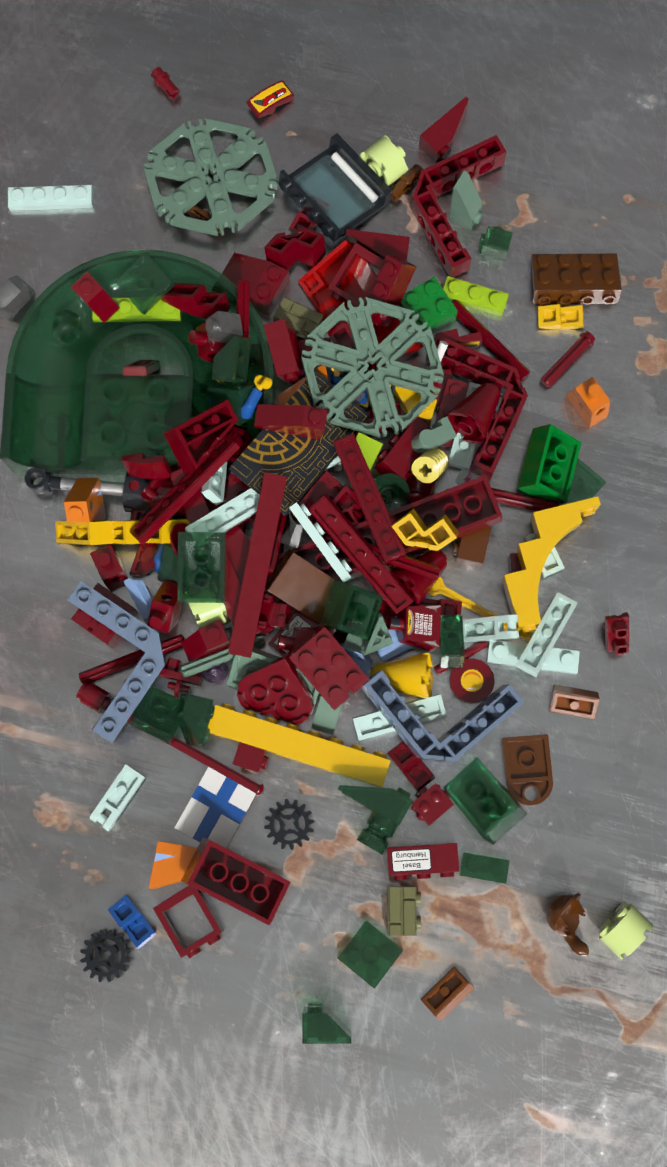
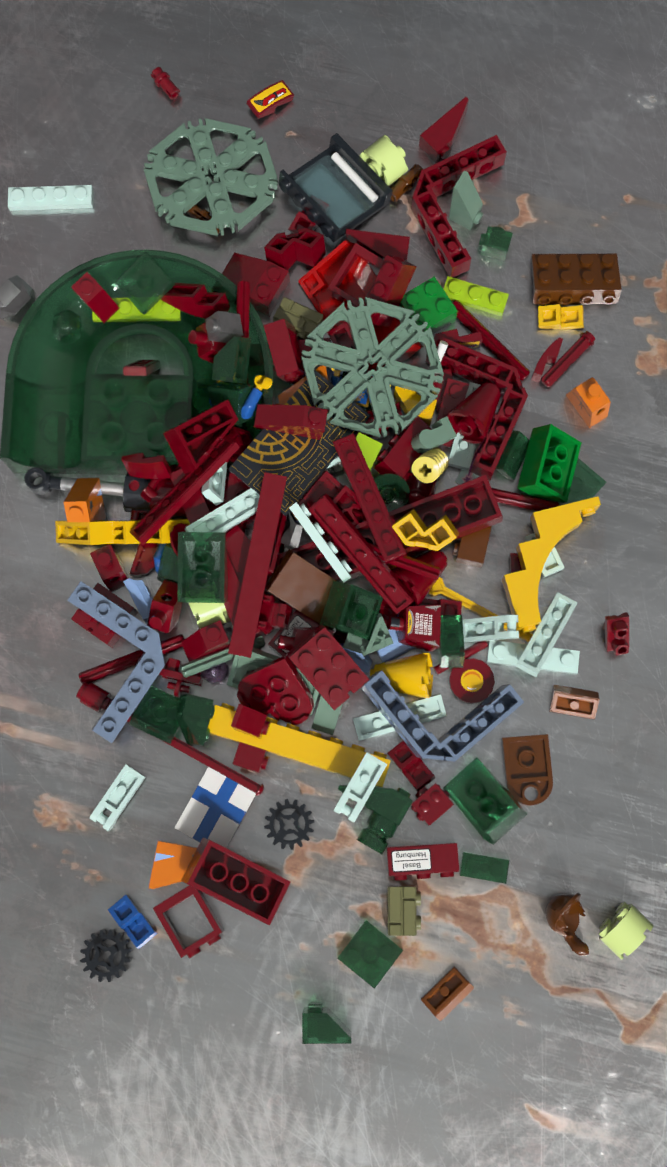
none -> dark red slope [231,704,271,739]
none -> light aqua plate [334,752,387,823]
none -> clear green plate [496,430,530,480]
none -> dark red slope [531,338,563,383]

